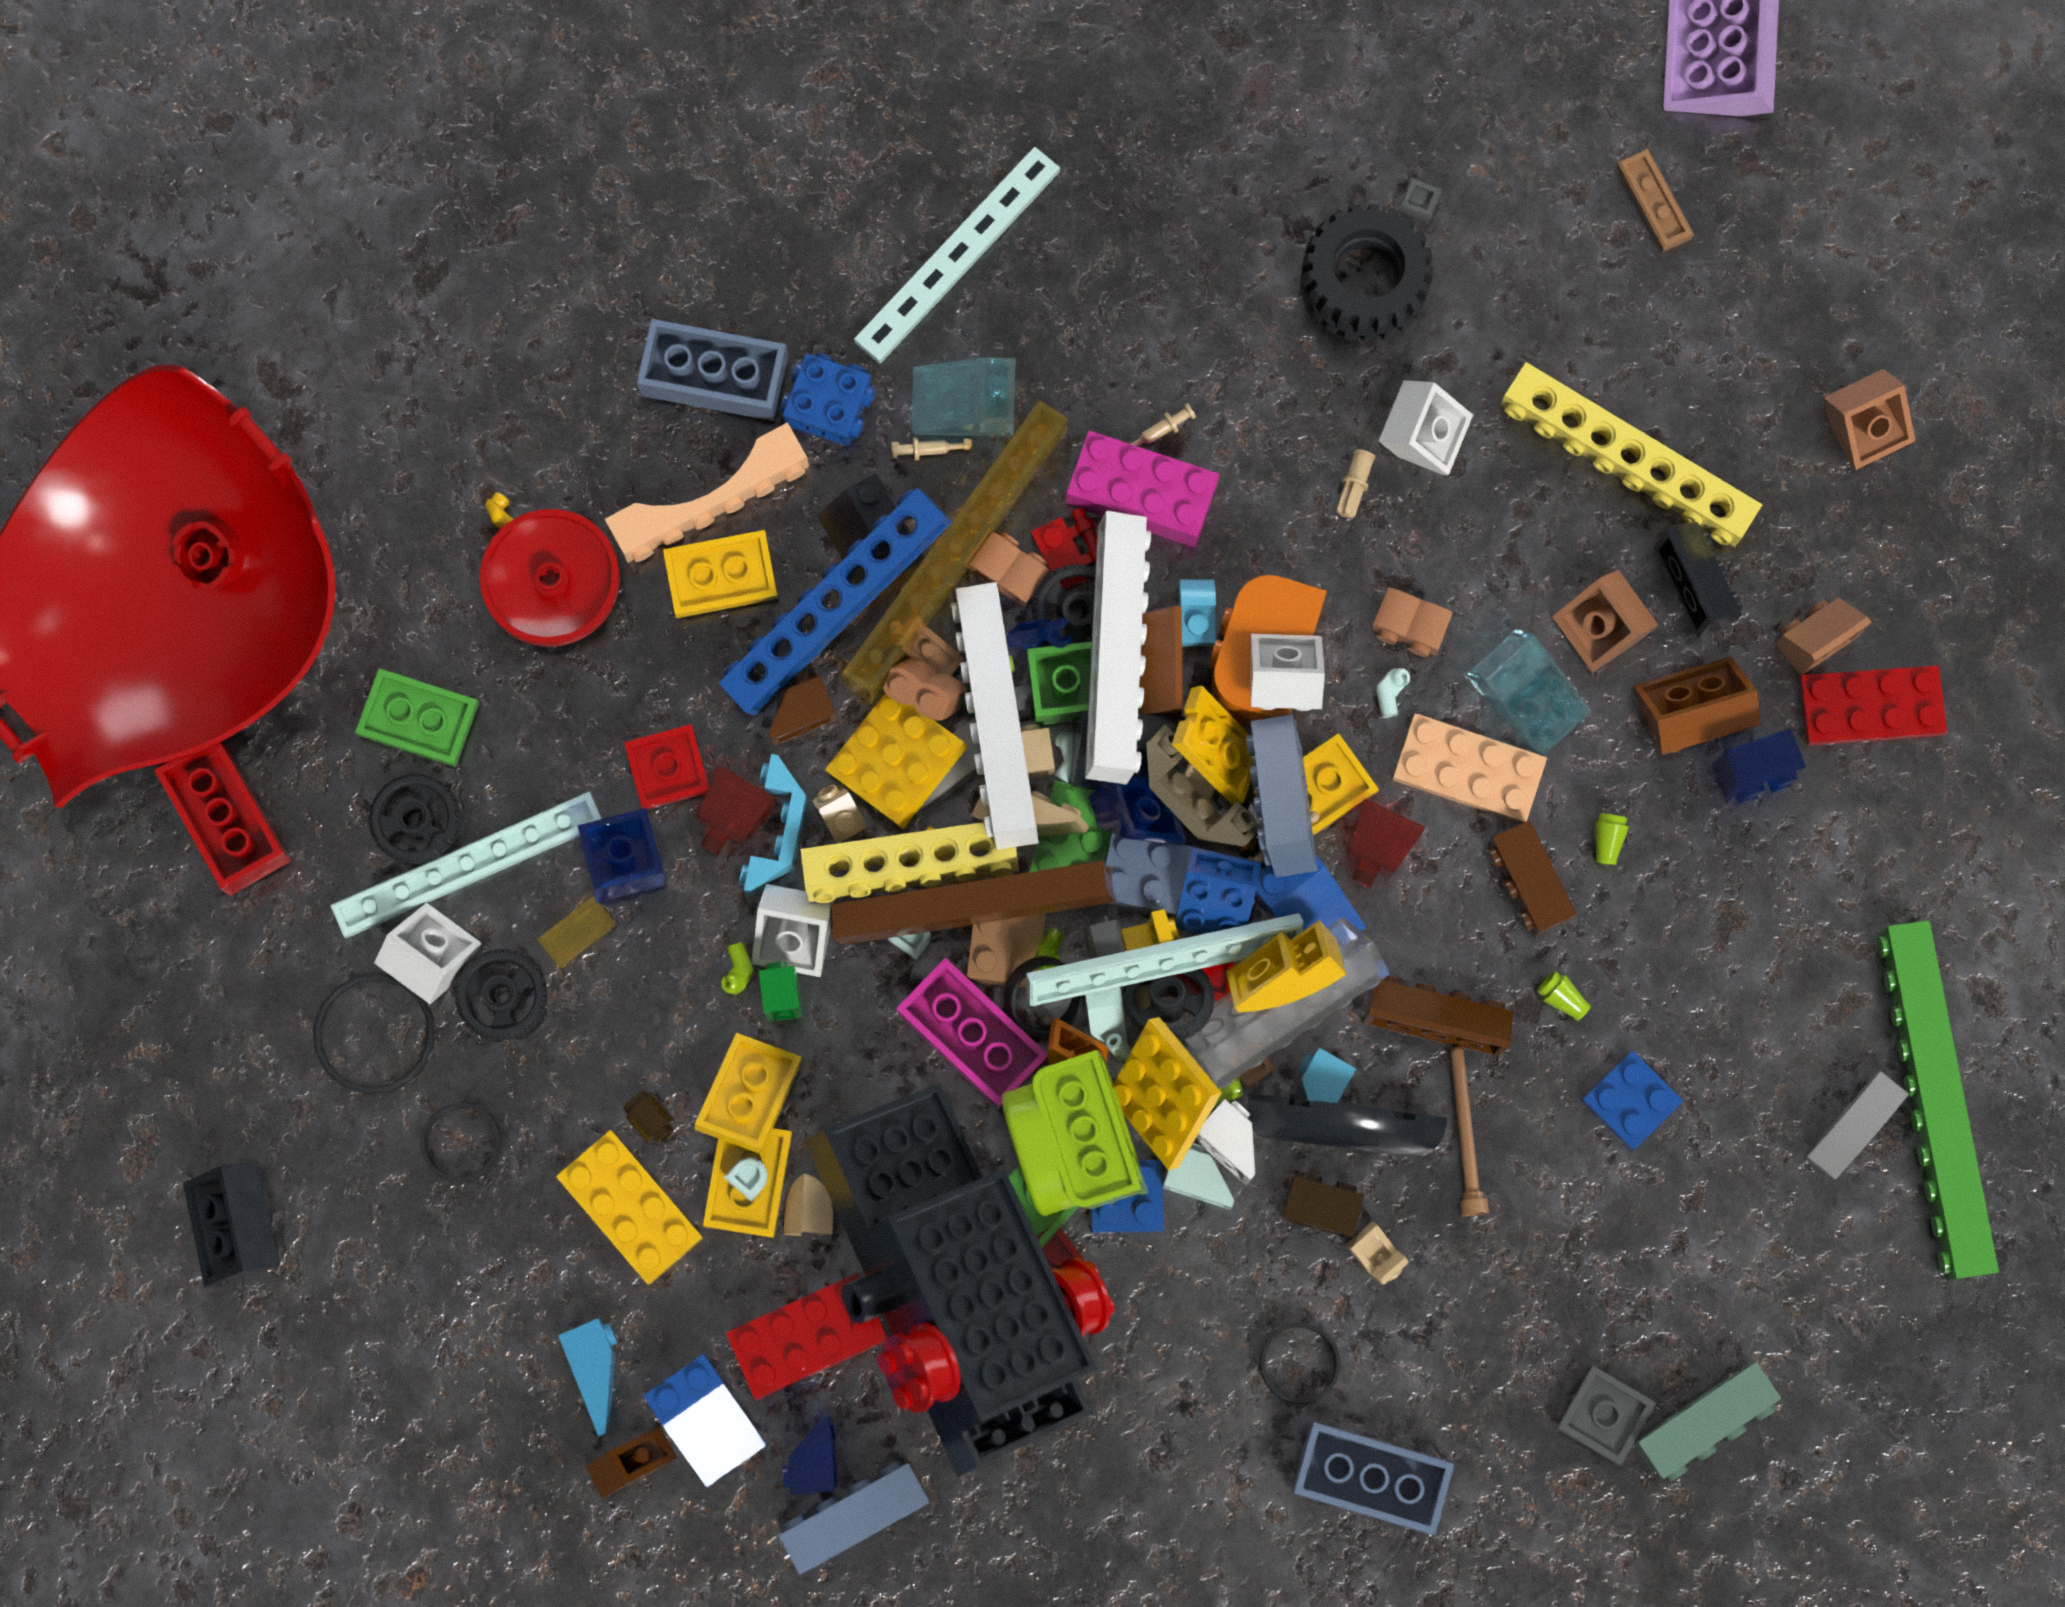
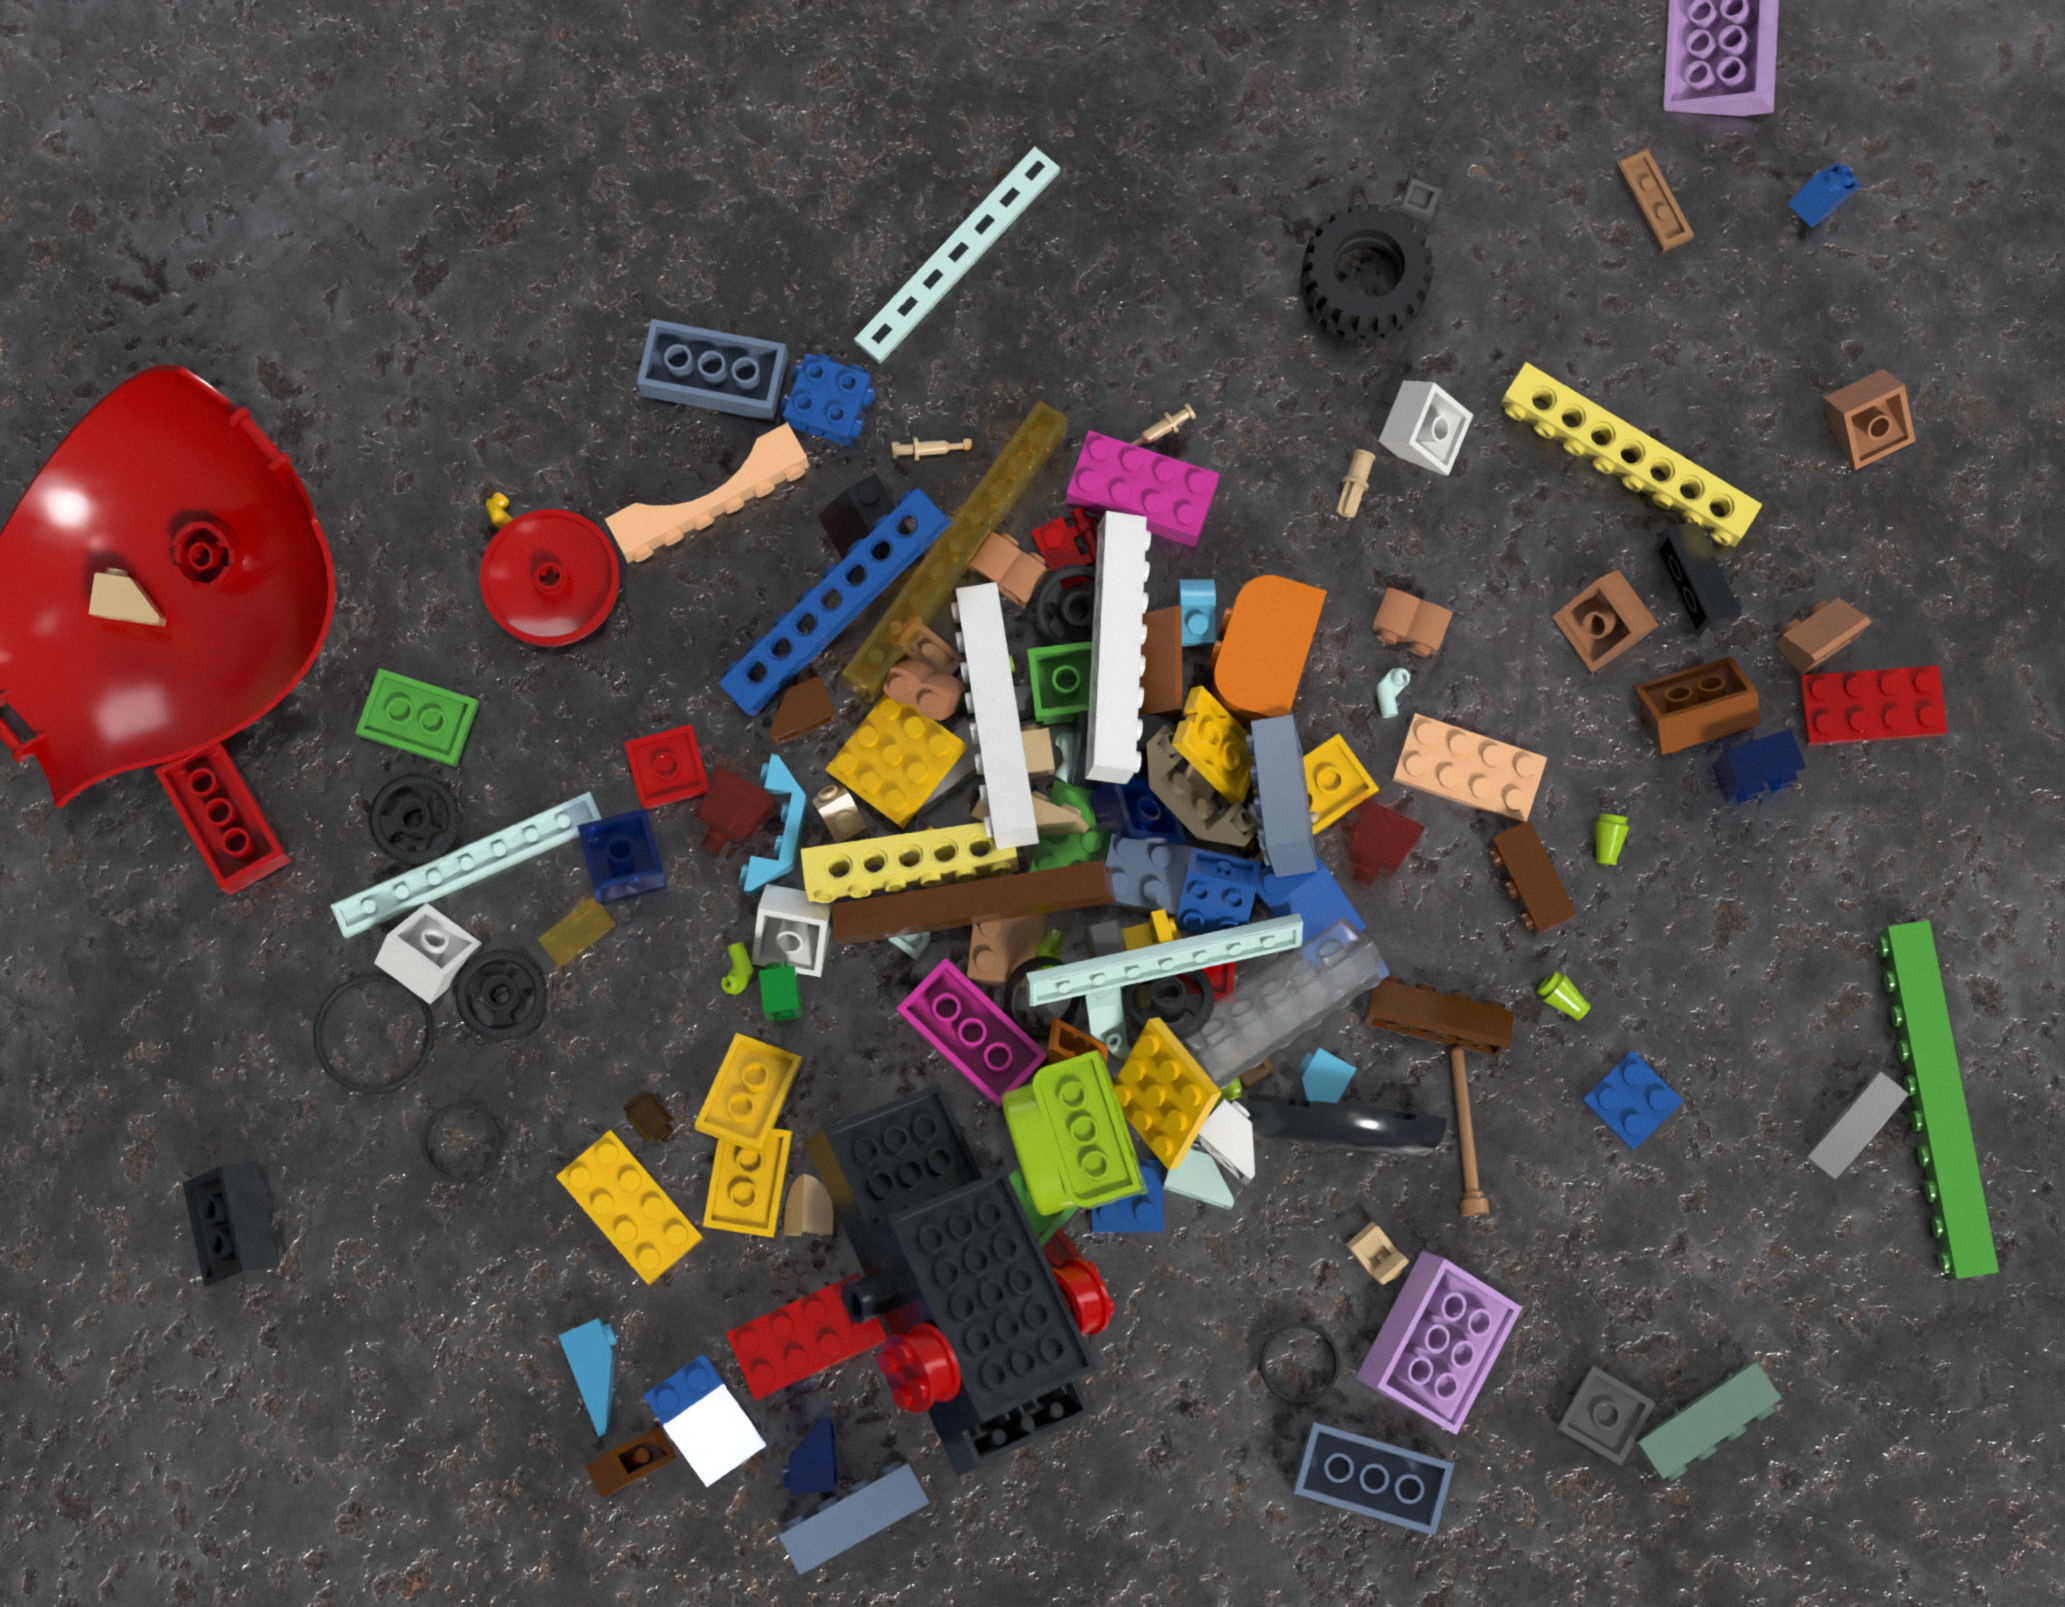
yellow plate [663,530,778,618] -> none
light aqua tile [724,1158,768,1202] -> none
clear light blue slope [912,357,1015,436] -> none
clear blue plate [1006,618,1073,650] -> none
yellow slope [1226,920,1346,1013] -> none
white slope [1250,634,1325,711] -> none
dark brown brick [1281,1172,1364,1239] -> none
clear light blue slope [1466,630,1591,756] -> none
none -> tan slope [89,568,167,627]
none -> lavender slope [1356,1251,1522,1435]
none -> blue slope [1788,162,1861,228]

